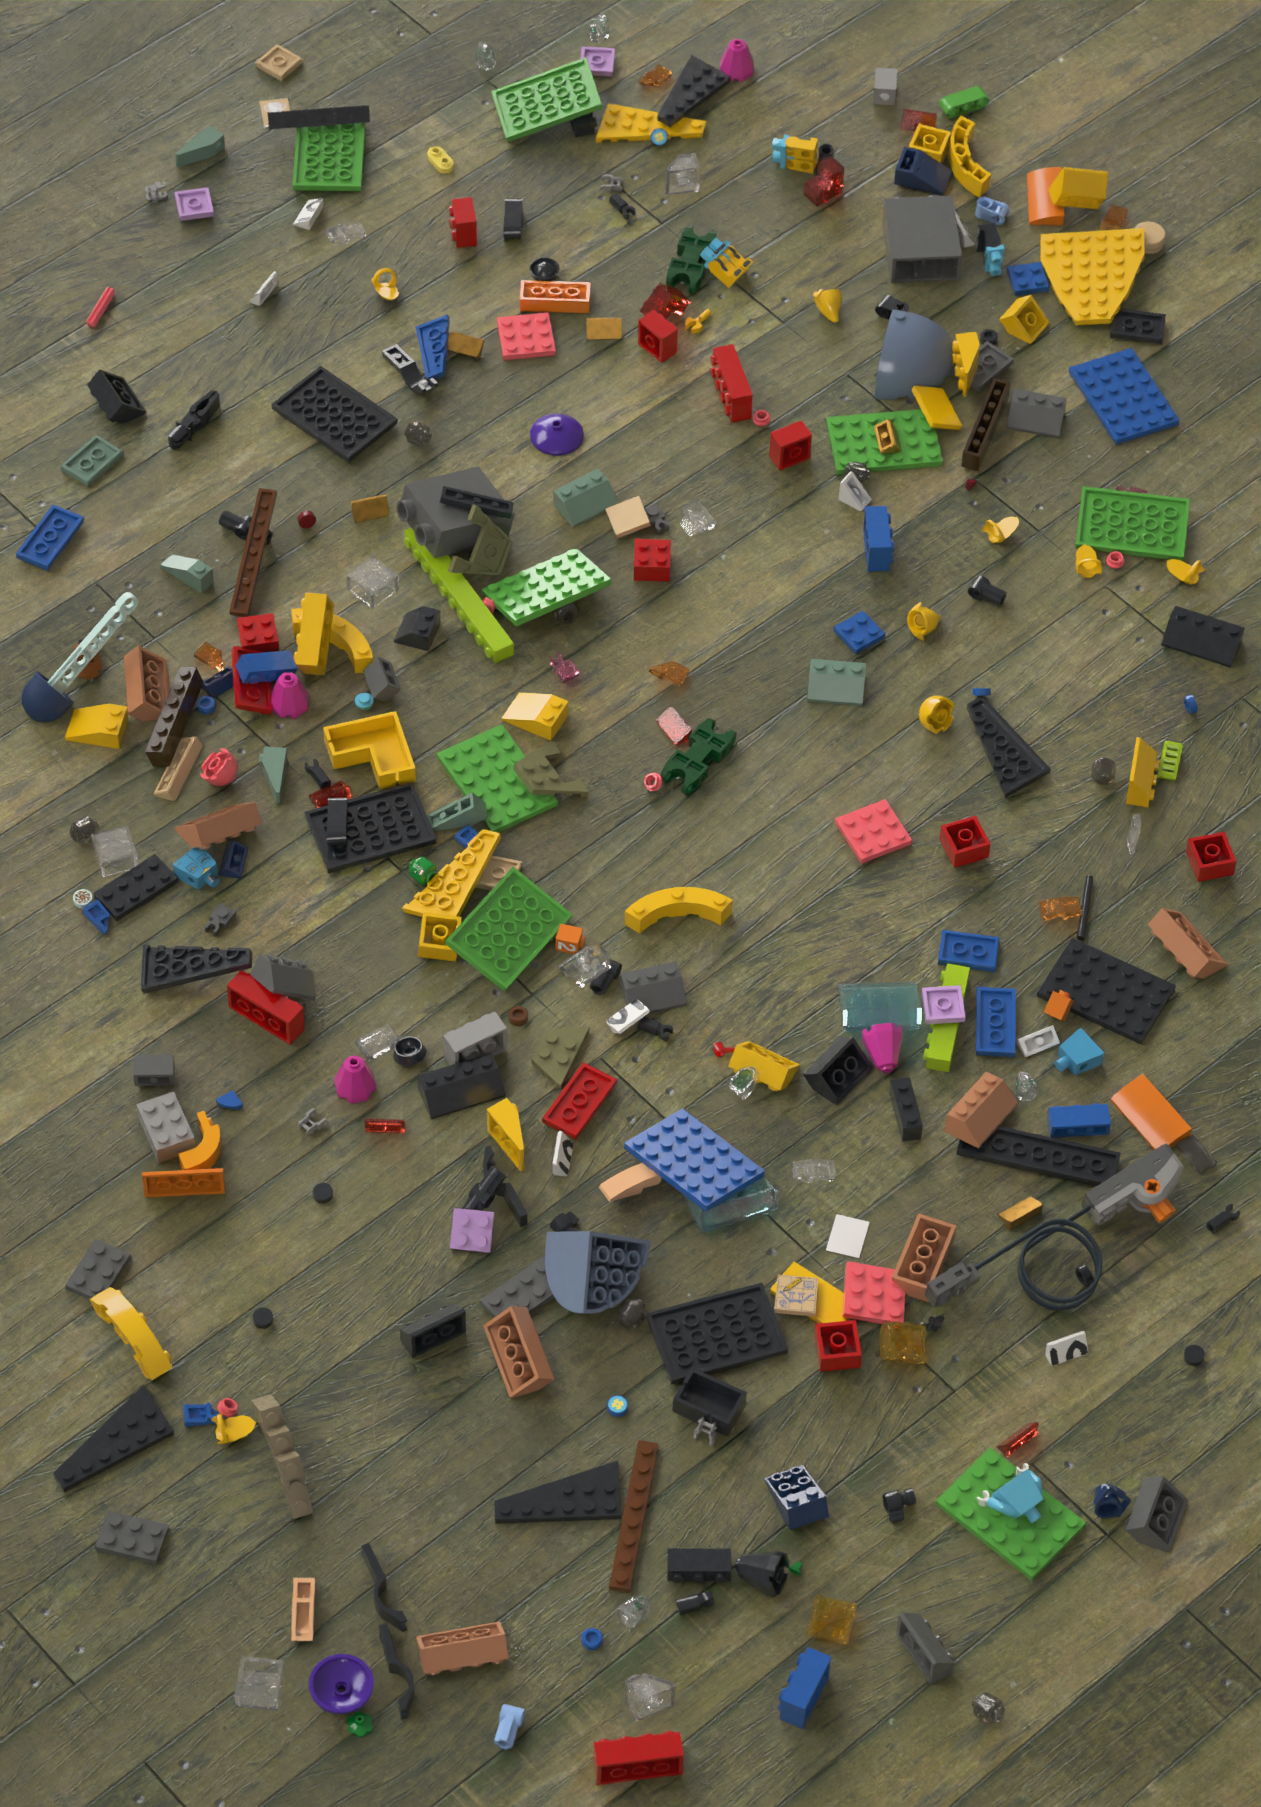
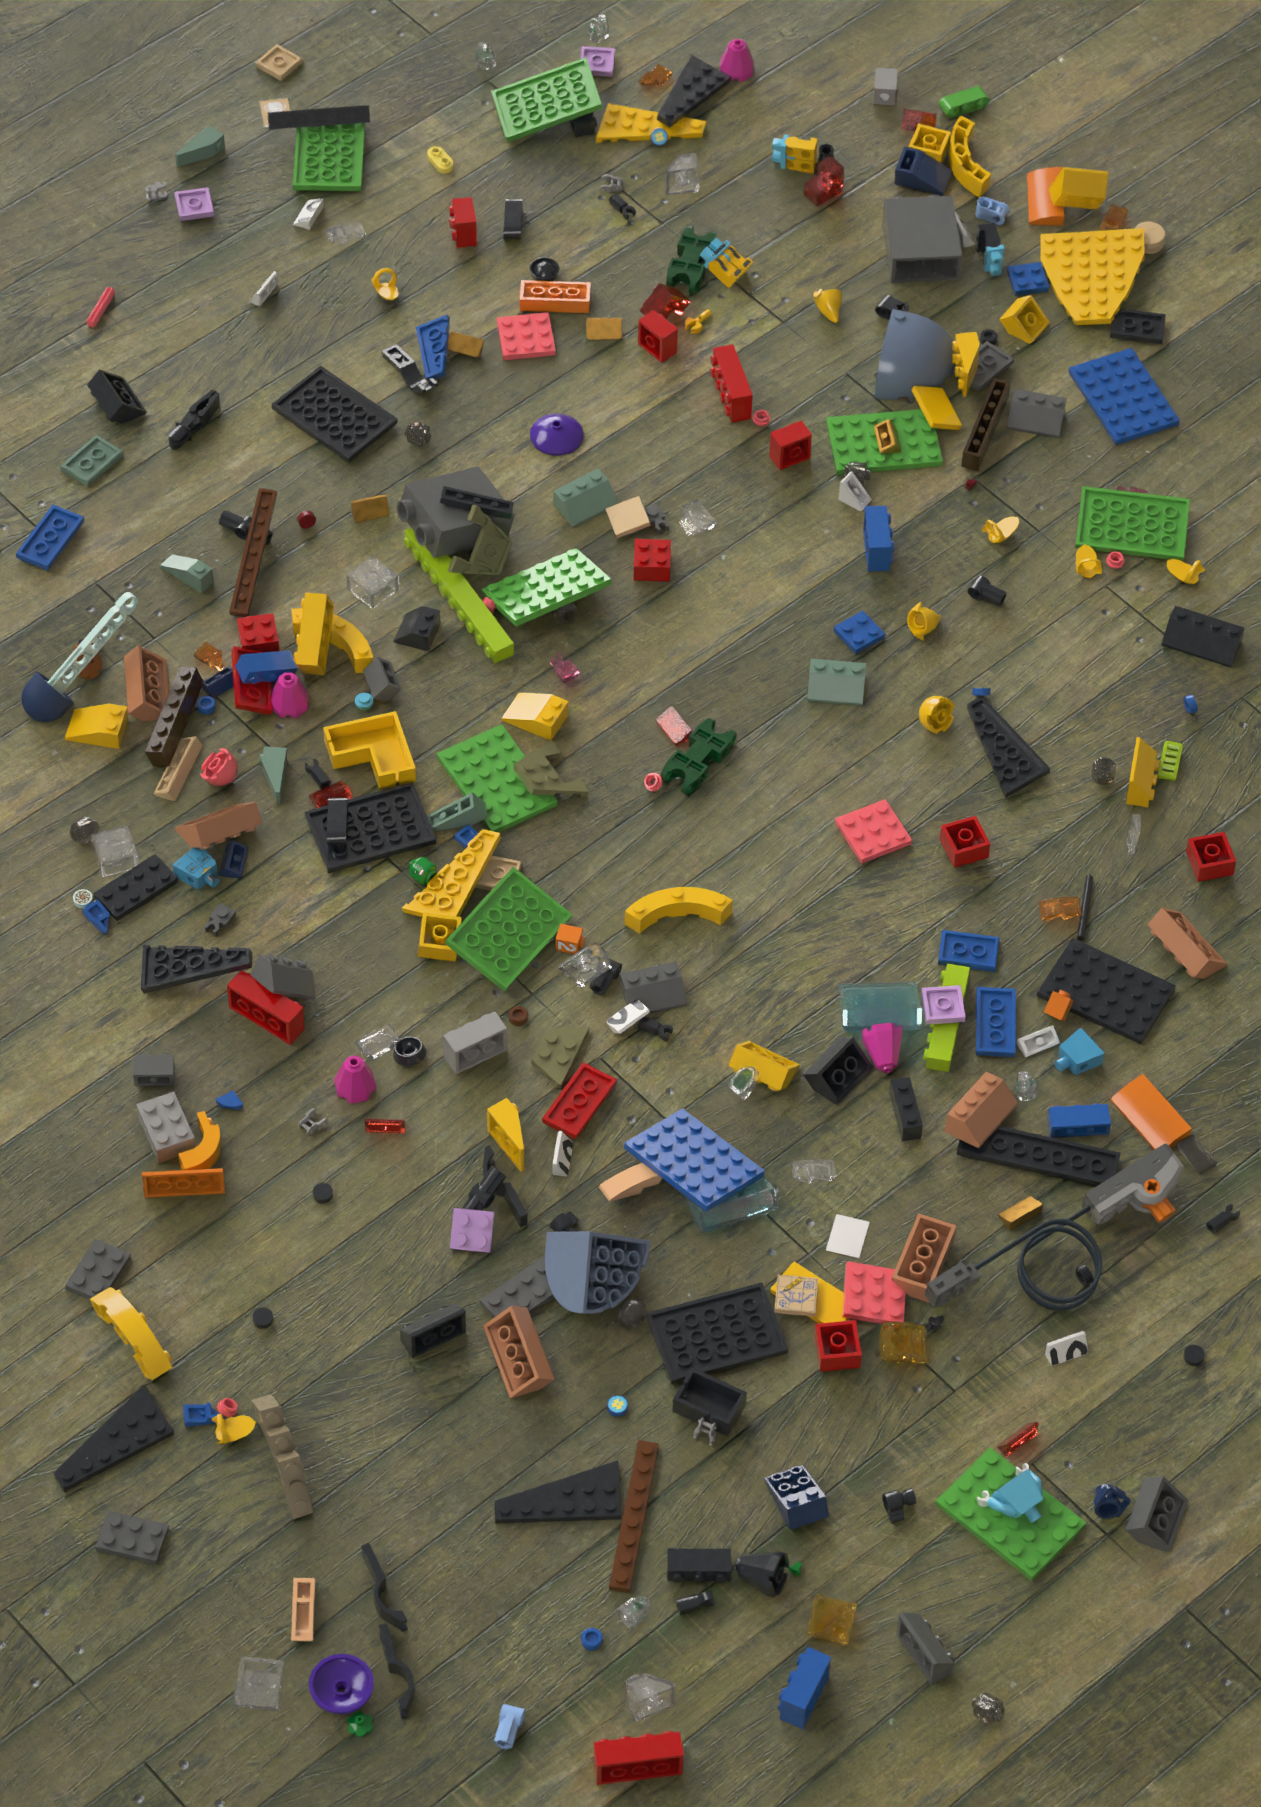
nougat slope [416,1622,509,1675] -> none
black slope [417,1053,505,1119] -> none
clear orange slope [648,661,690,686] -> none
red hand [713,1042,735,1057] -> none

